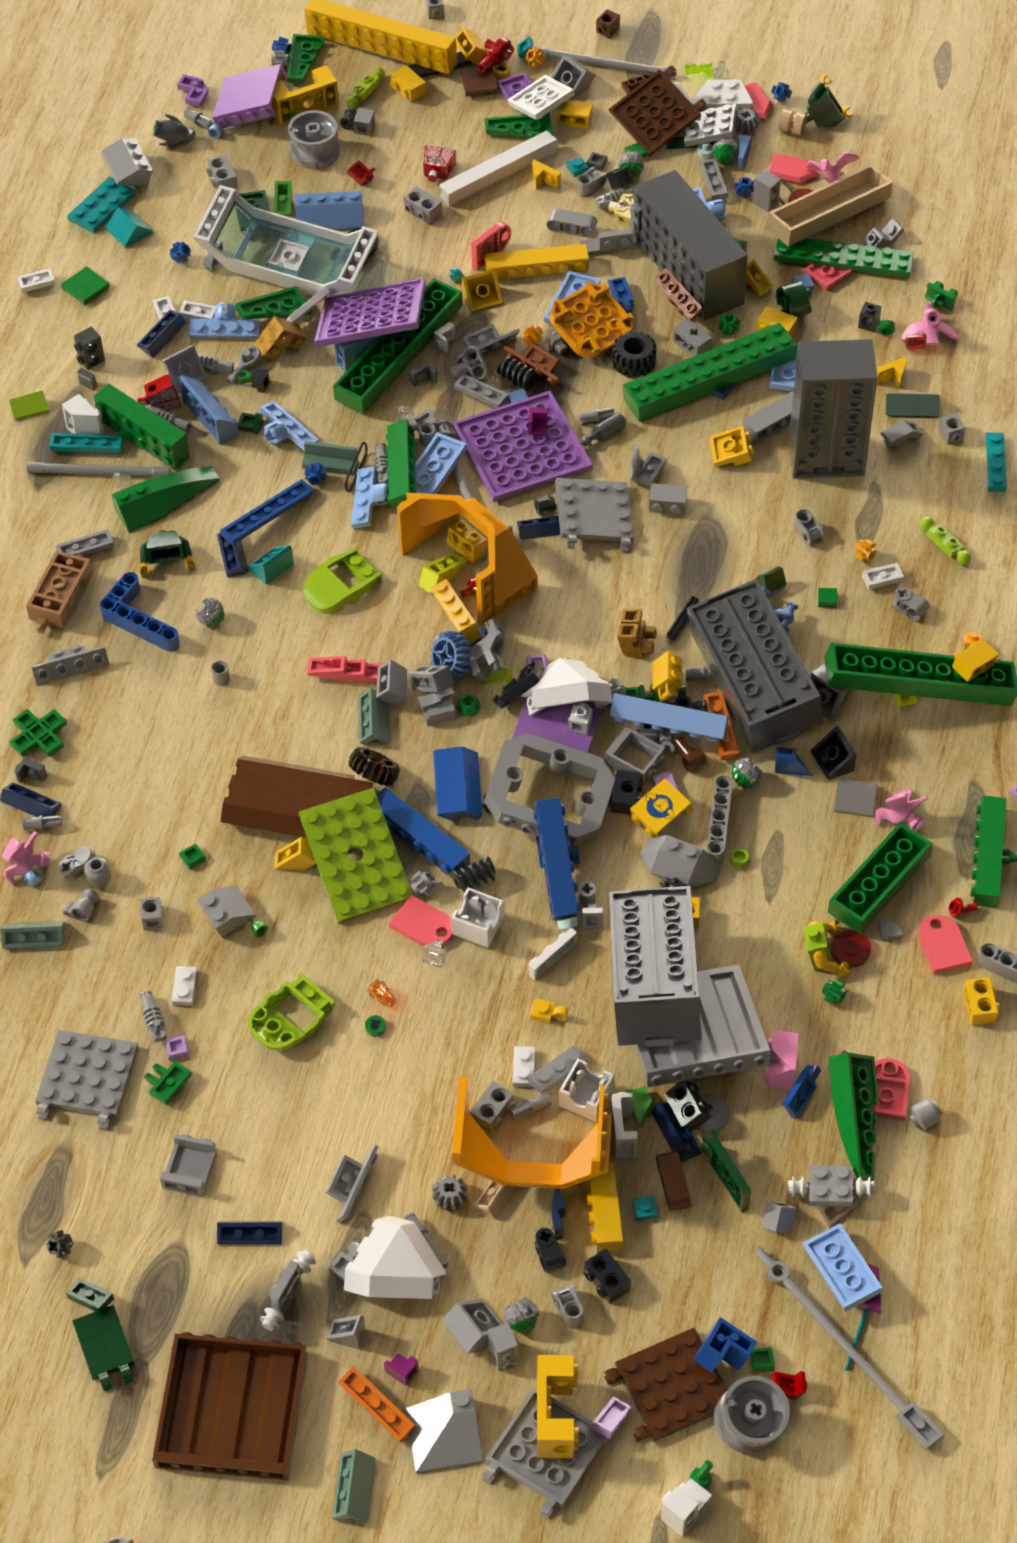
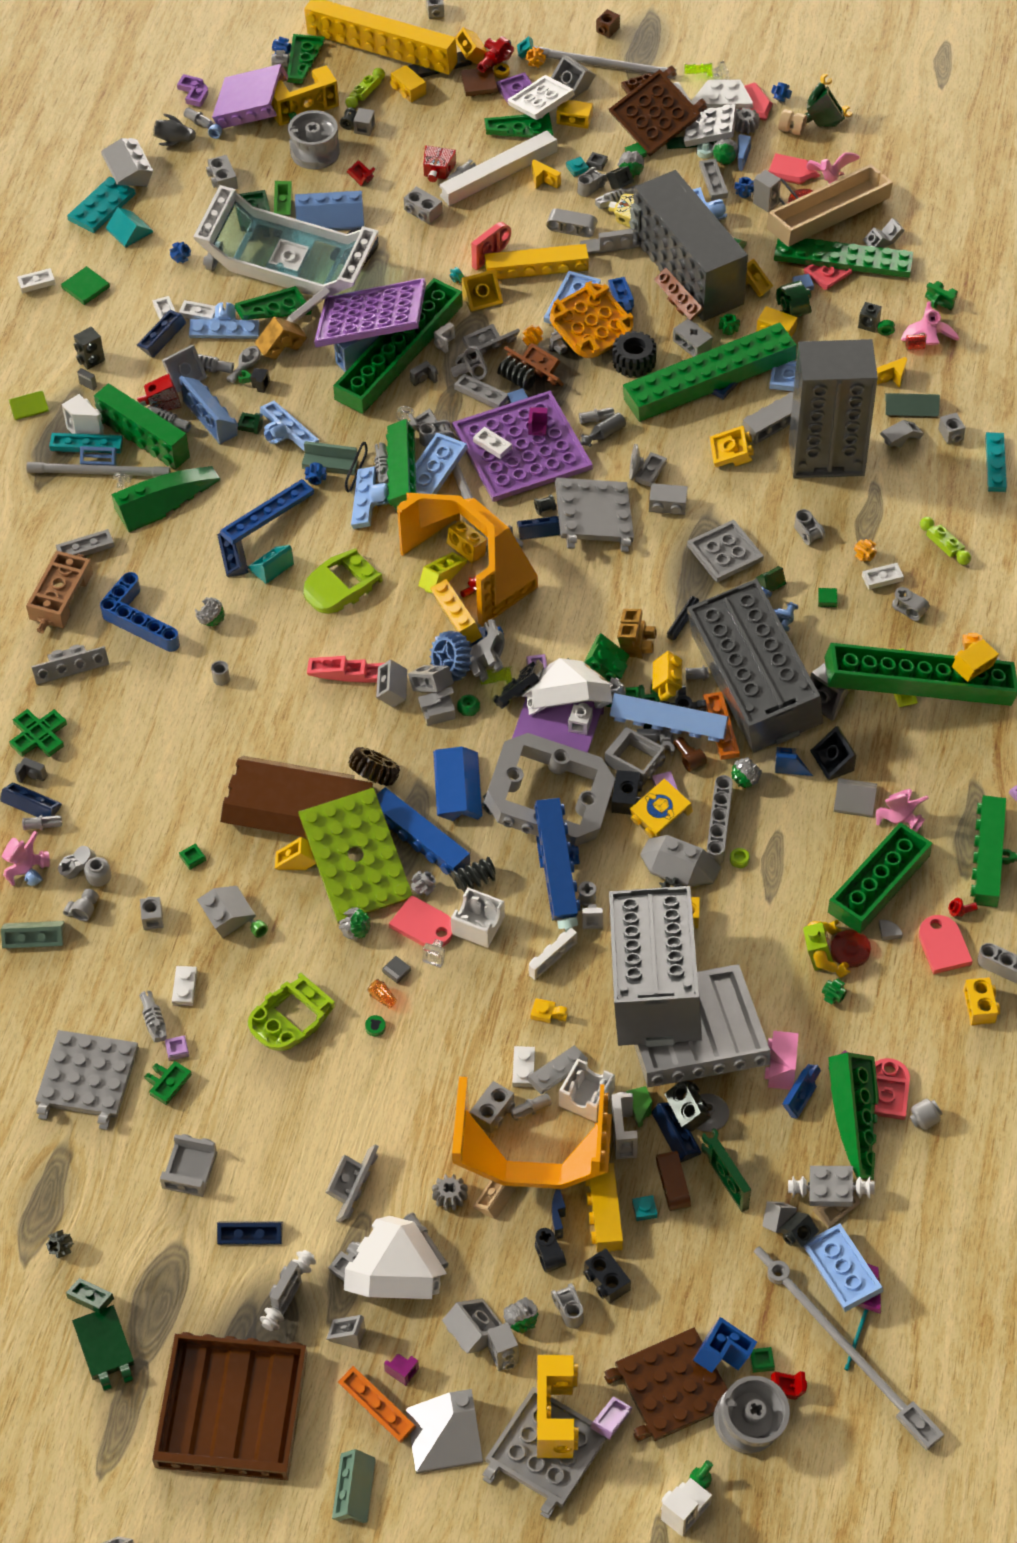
dark green torso [139,530,196,578] -> none
sand green panel [358,688,389,745] -> none
none -> medium blue tile [80,446,117,466]
none -> green piece [339,908,371,940]
none -> dark grey tile [382,956,411,984]
none -> light grey axle [448,160,476,180]
none -> white plate [473,427,512,459]
none -> green plate [584,633,630,682]
none -> light grey plate [687,520,764,583]
none -> pearl dark grey brick [779,1212,819,1248]

